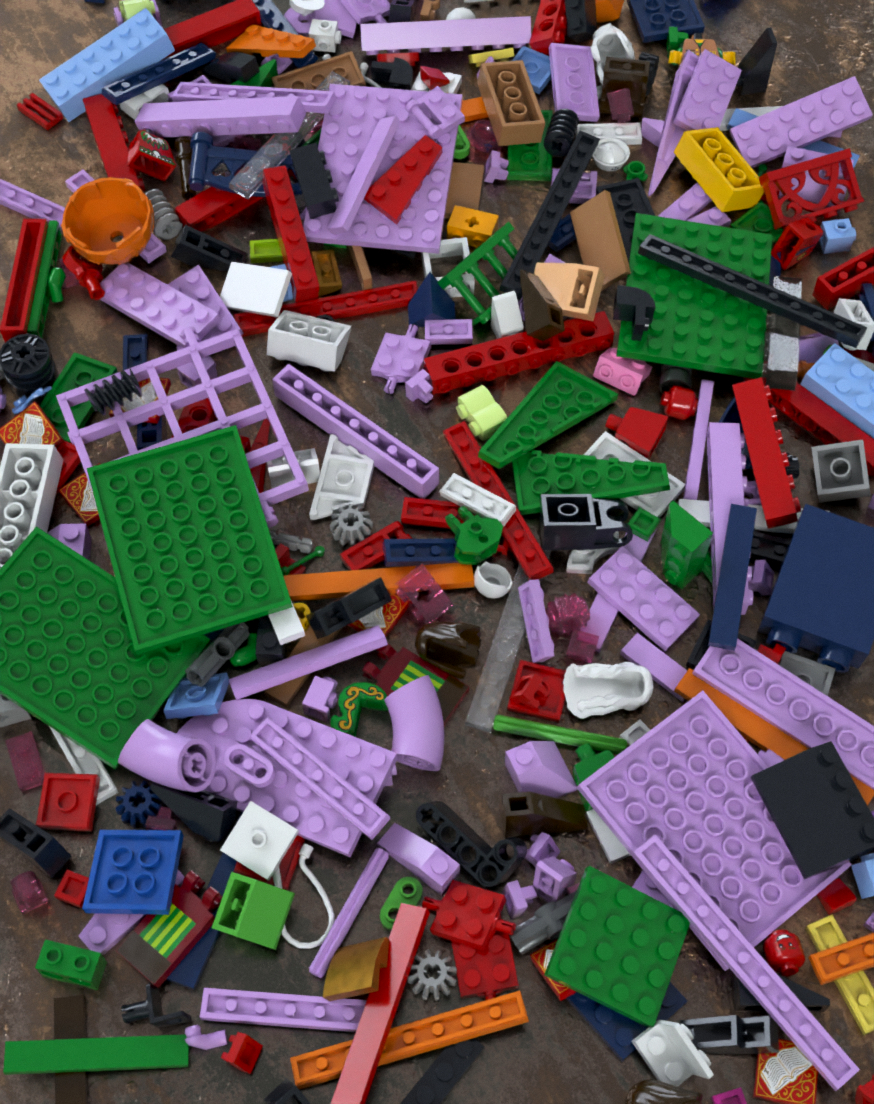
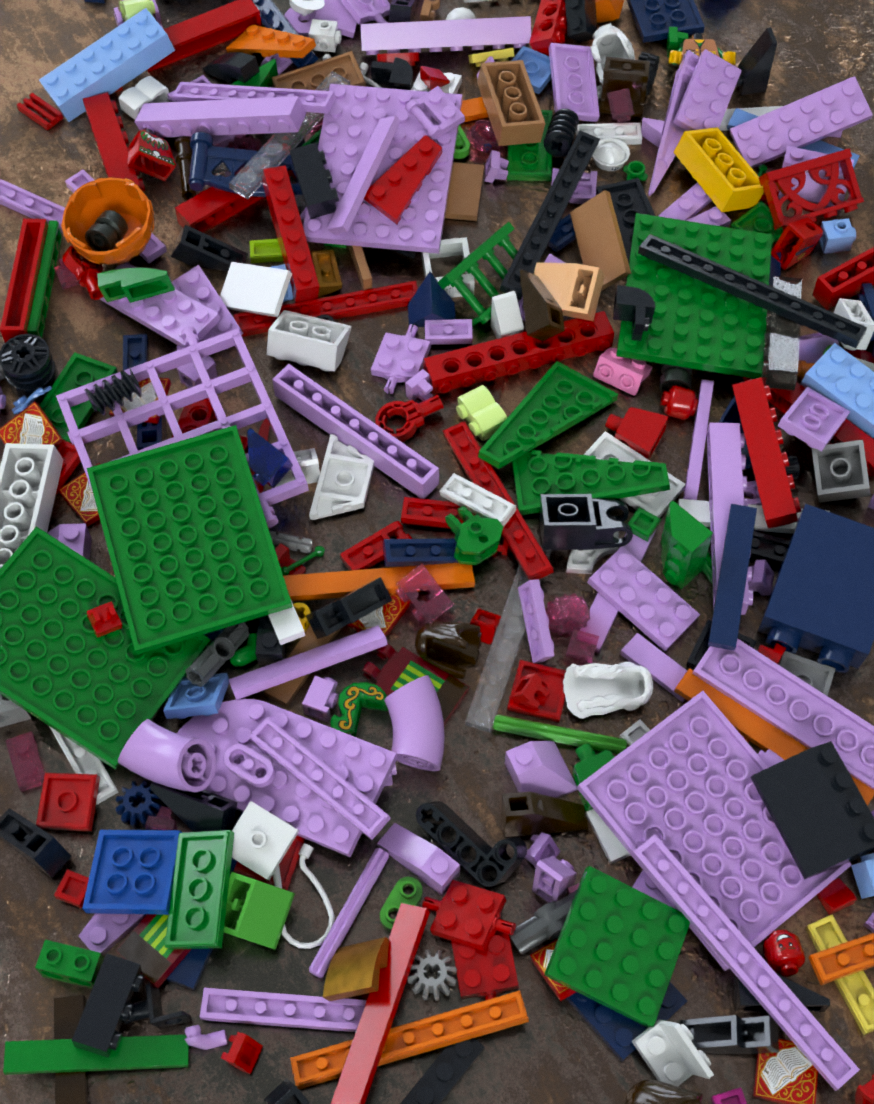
clear pink leg [10,871,49,914] -> none
green arm [48,268,66,303] -> none
dark blue tile [102,42,216,105] -> none
light grey piece [145,189,182,240] -> none
light grey gear [330,504,373,547] -> none
light orange brick [447,205,499,248] -> none
white hair [474,561,513,599] -> none
lavender tile [501,880,537,920] -> none
none -> black brick [72,953,145,1058]
none -> pearl dark grey wheel [85,210,128,251]
none -> red tile [86,601,122,638]
none -> green slope [97,268,175,303]
none -> green tile [165,830,234,949]
none -> clear blue slope [247,428,293,488]
none -> red pin [375,394,444,442]
none -> red slope [470,609,502,644]
none -> lavender plate [778,387,851,452]

